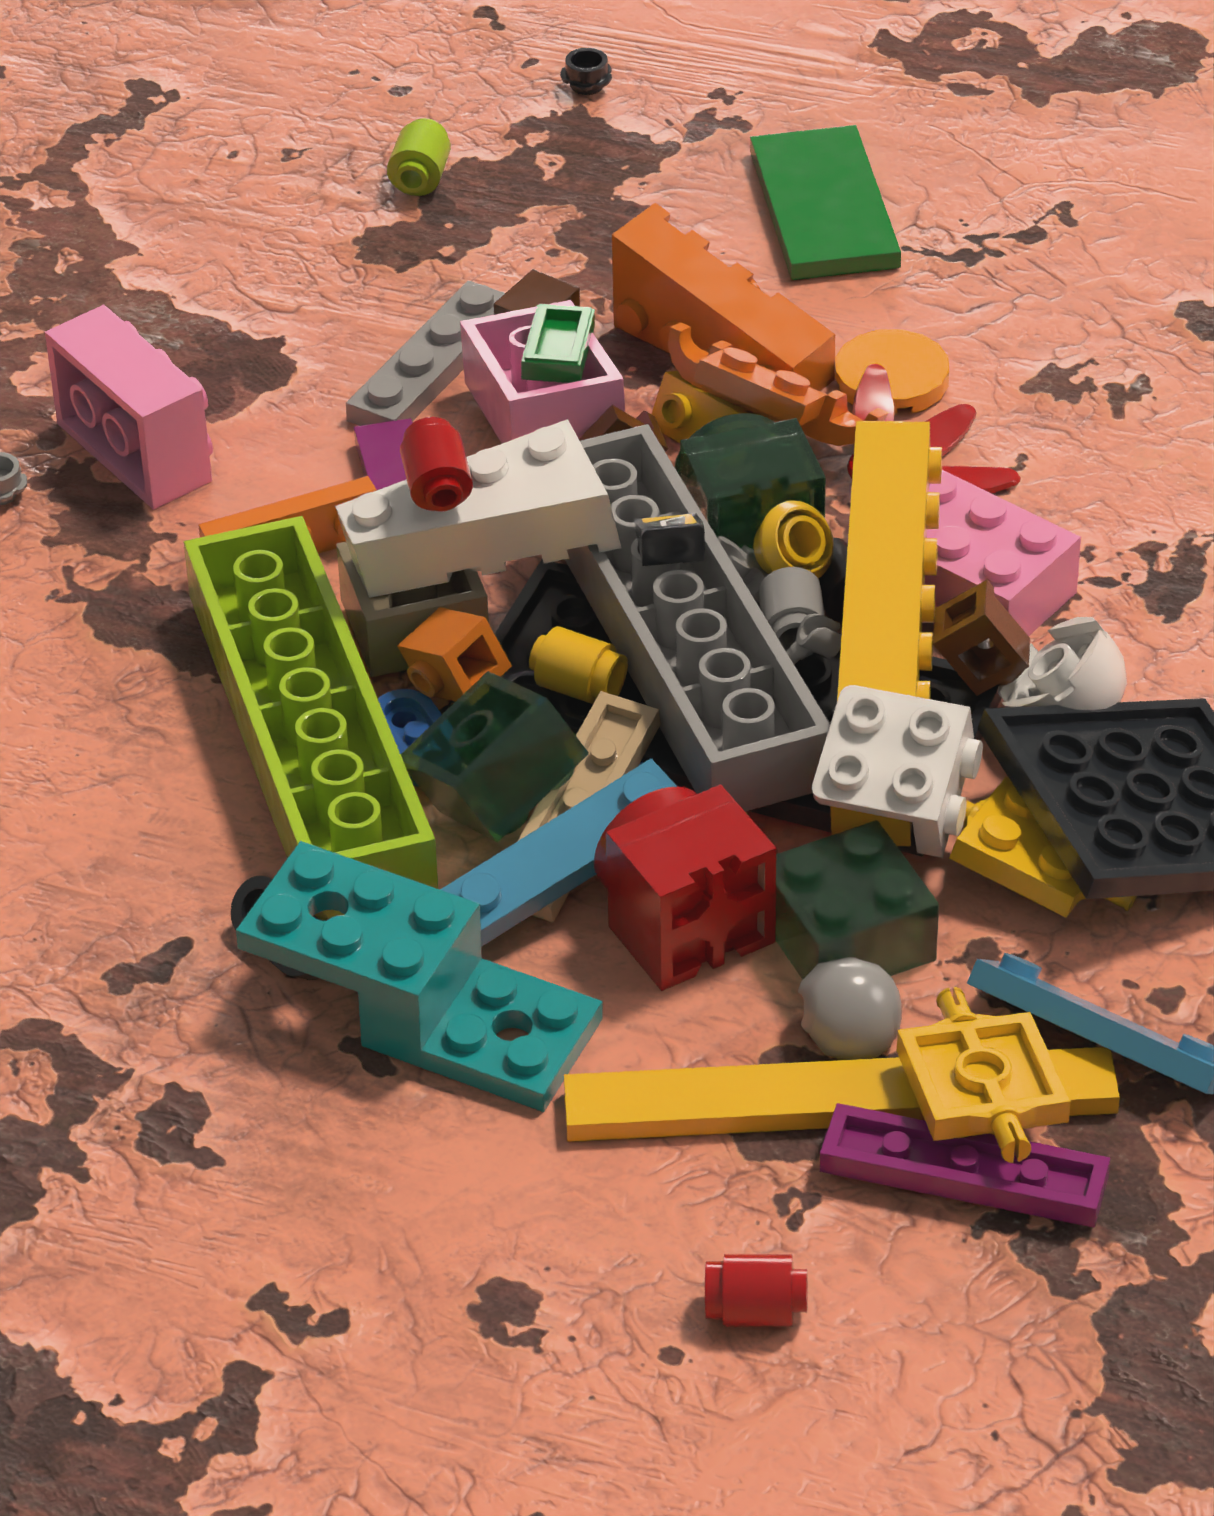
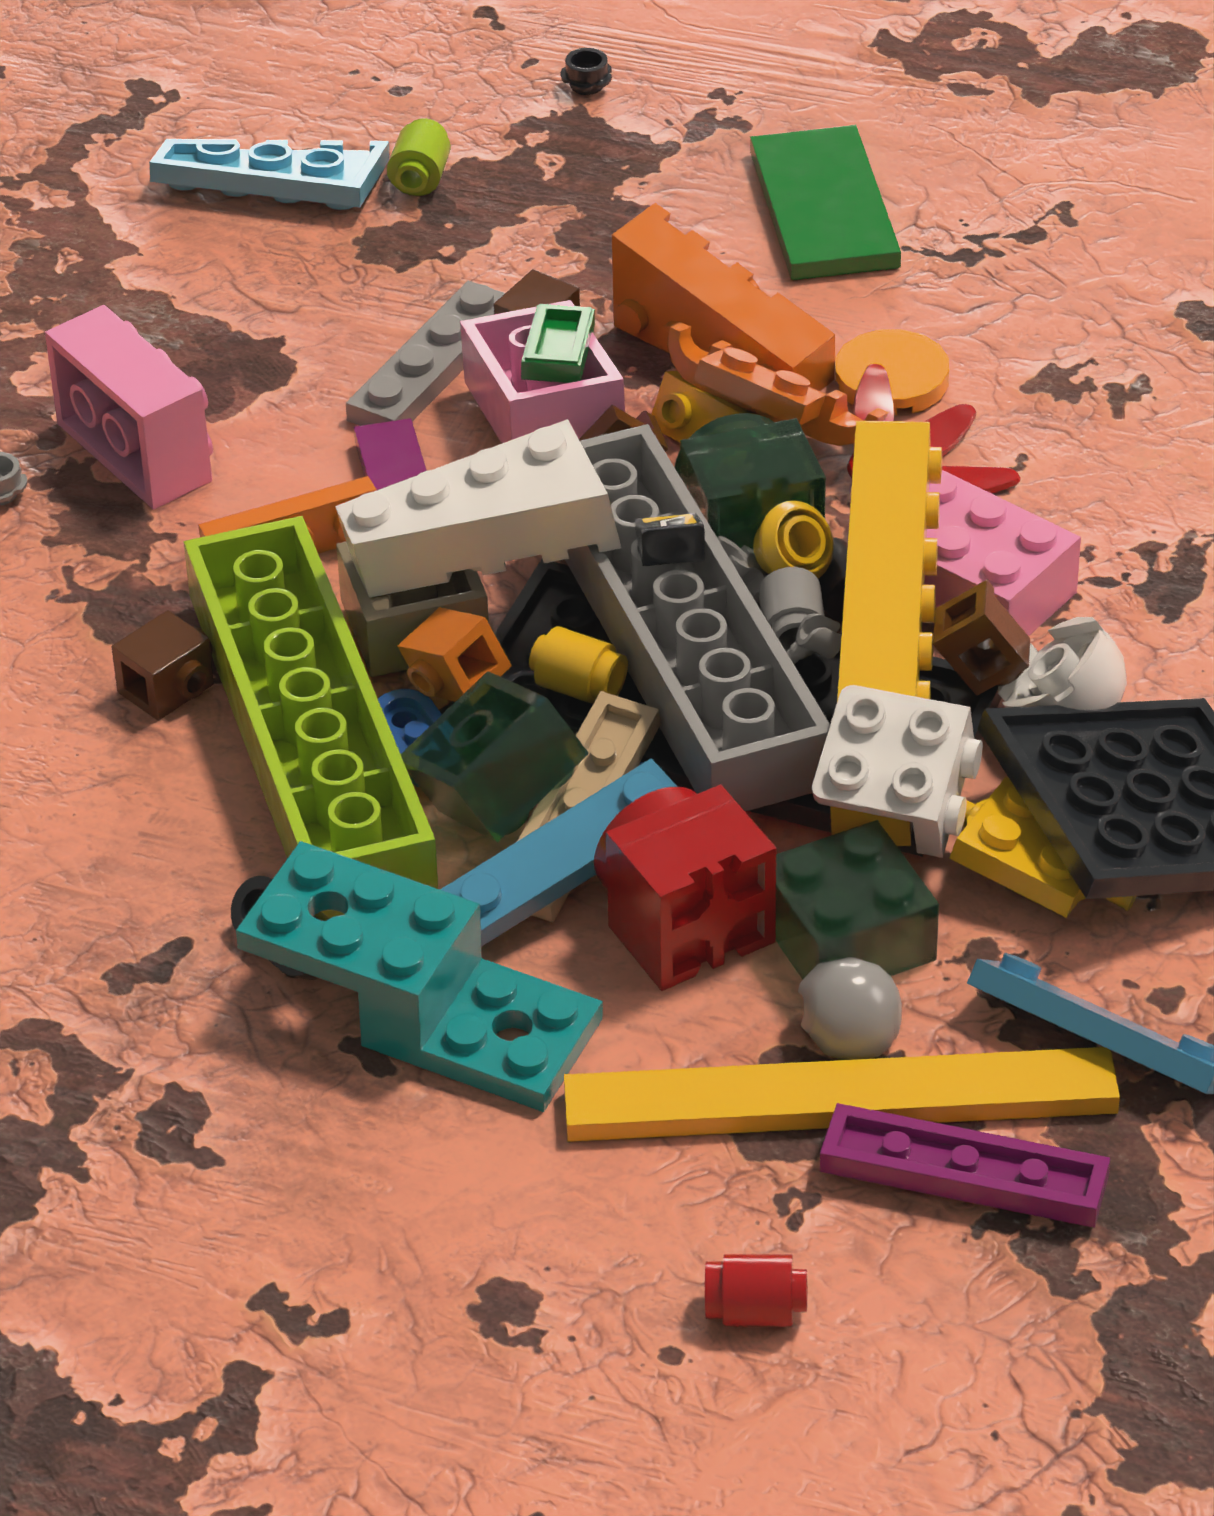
red brick [400,417,473,511] -> none
yellow plate [896,987,1071,1163] -> none
none -> reddish brown brick [111,610,214,721]
none -> medium azure wing [149,139,389,210]

